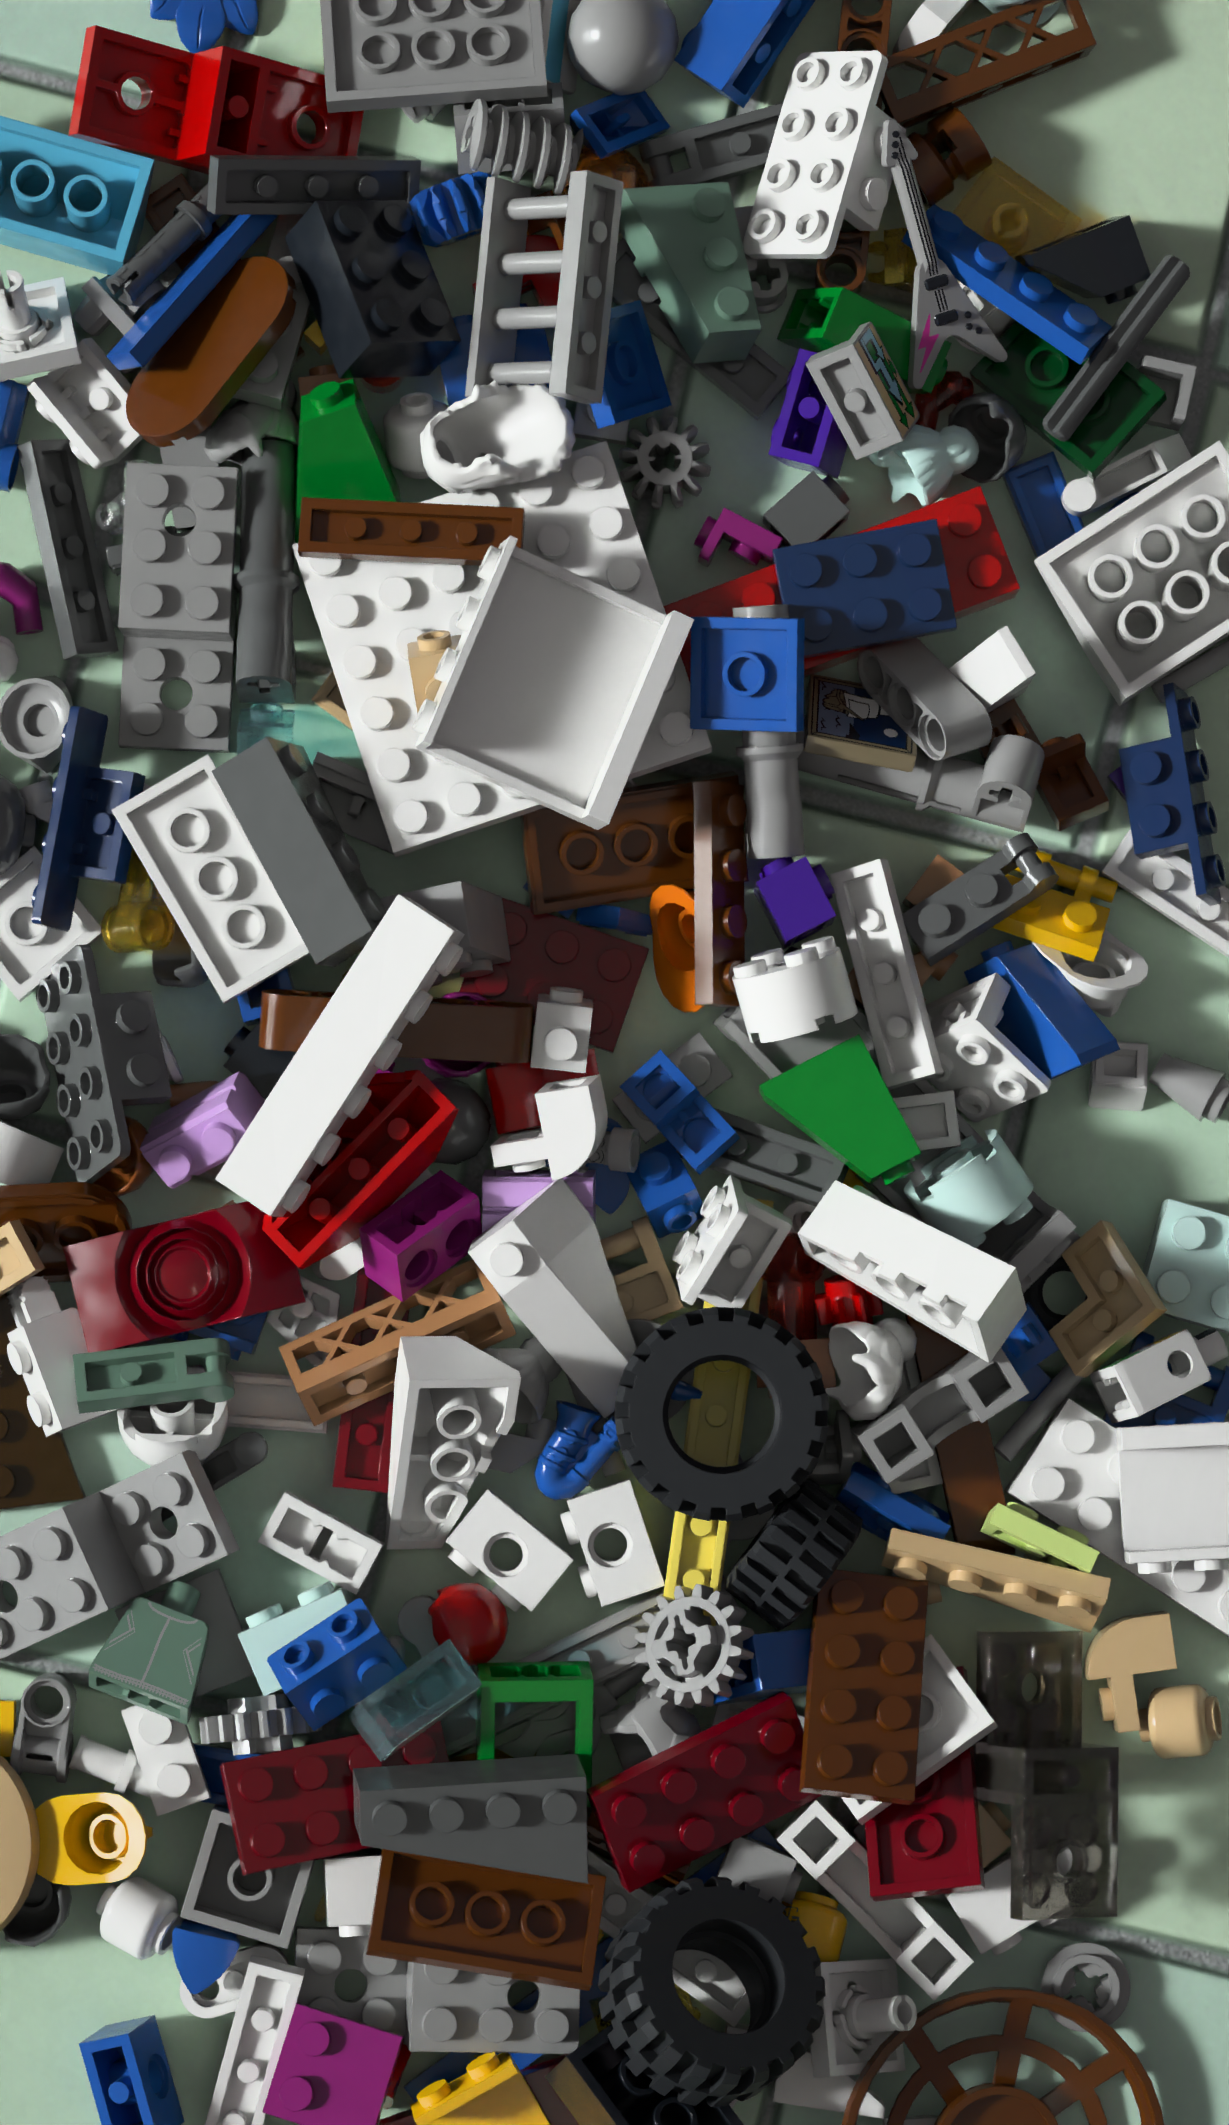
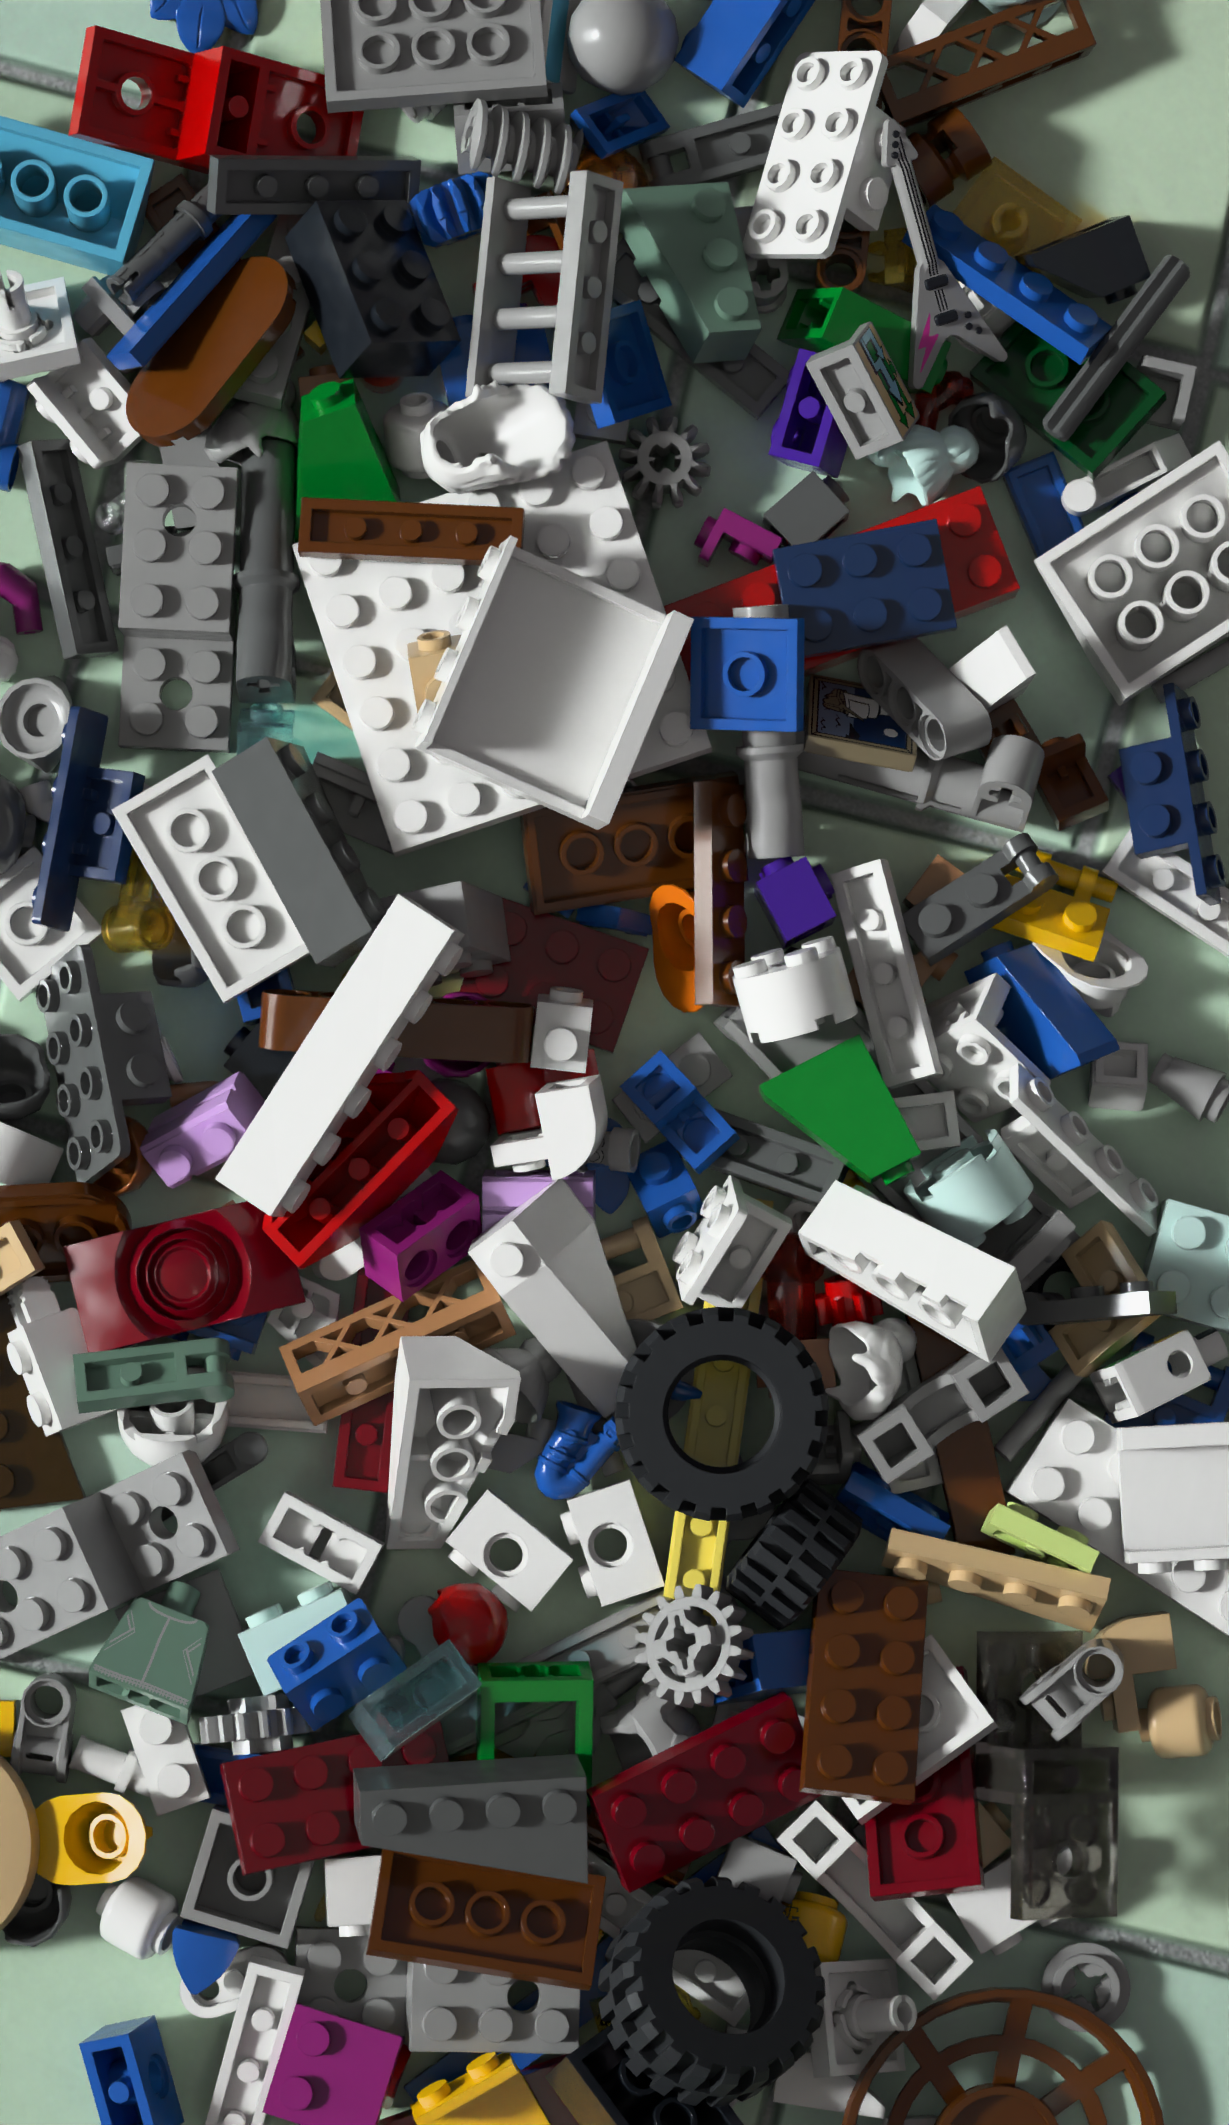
none -> white bracket [1001,1062,1159,1237]
none -> dark grey plate [1018,1281,1177,1325]
none -> light grey piece [1019,1638,1124,1741]

